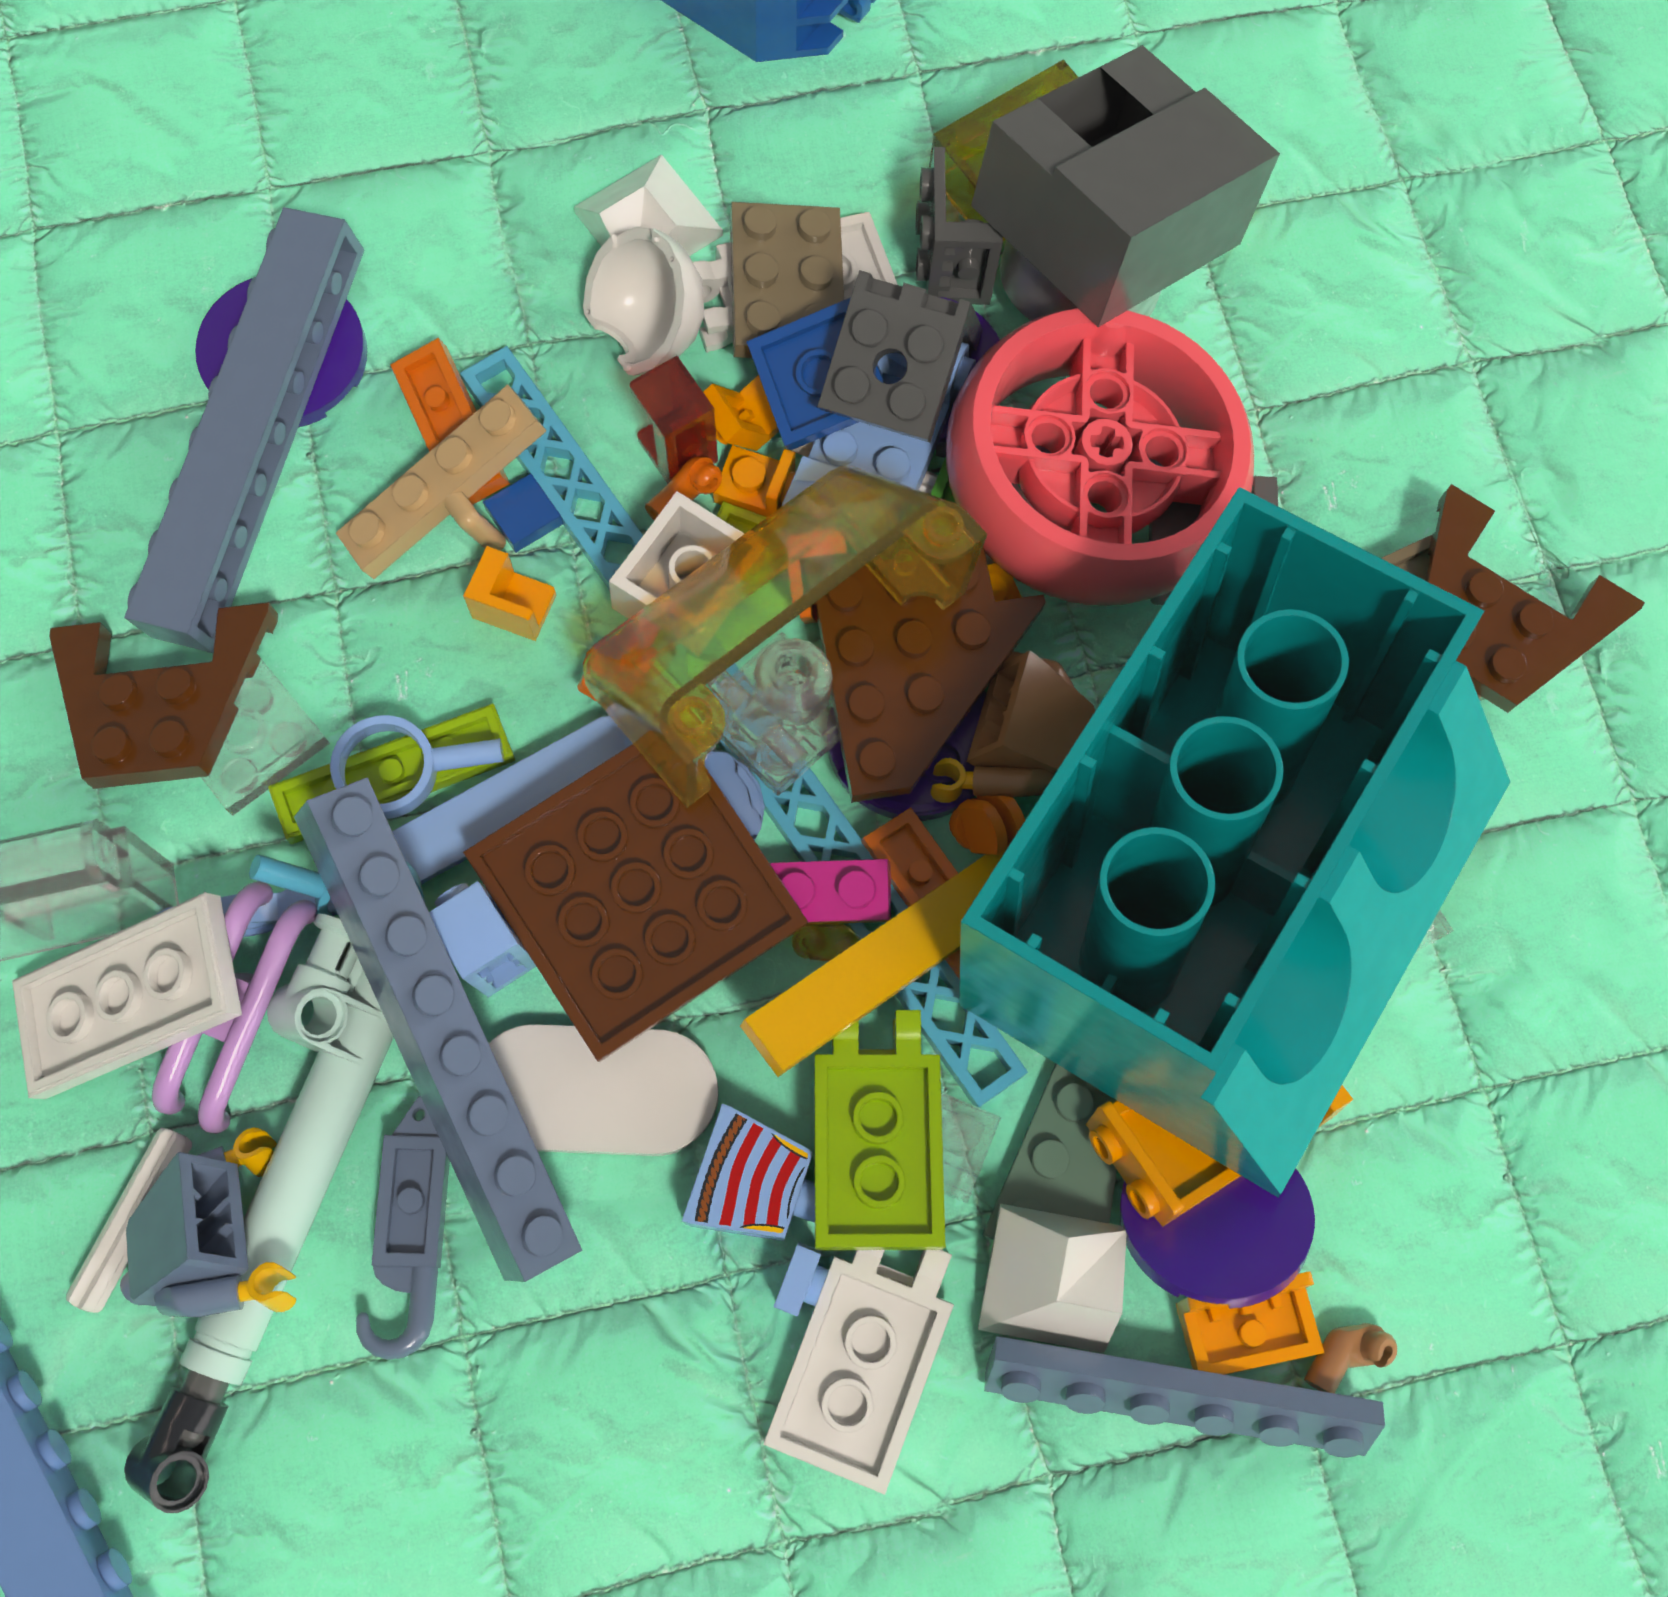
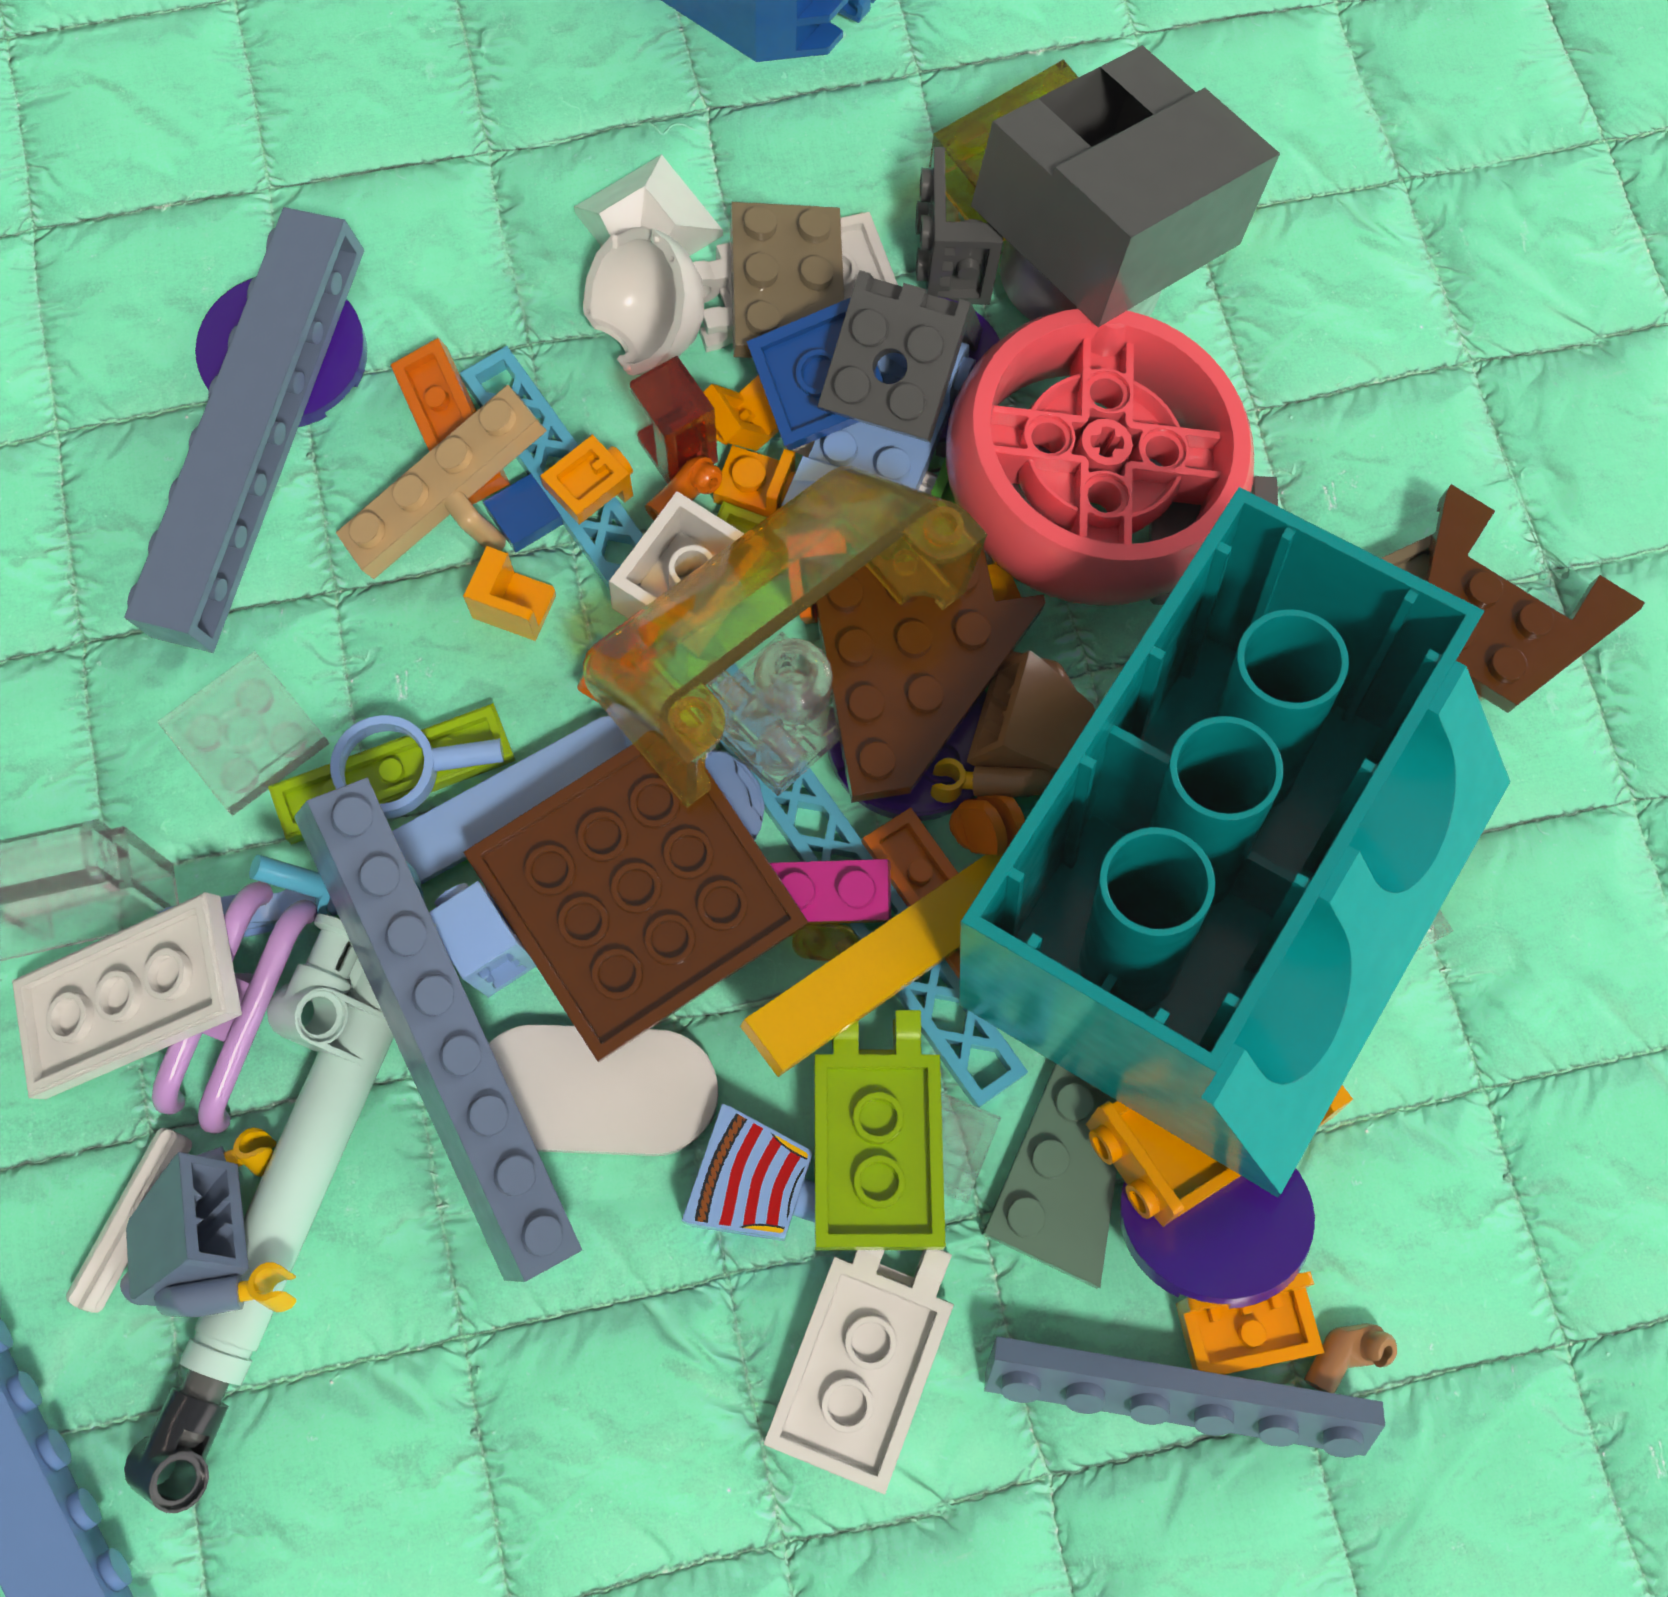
reddish brown wing [49,602,278,789] -> none
sand blue plate [356,1096,450,1360] -> none
light blue plate [774,1242,829,1317] -> none
white slope [978,1204,1127,1353] -> none
none -> light orange bracket [540,434,633,525]

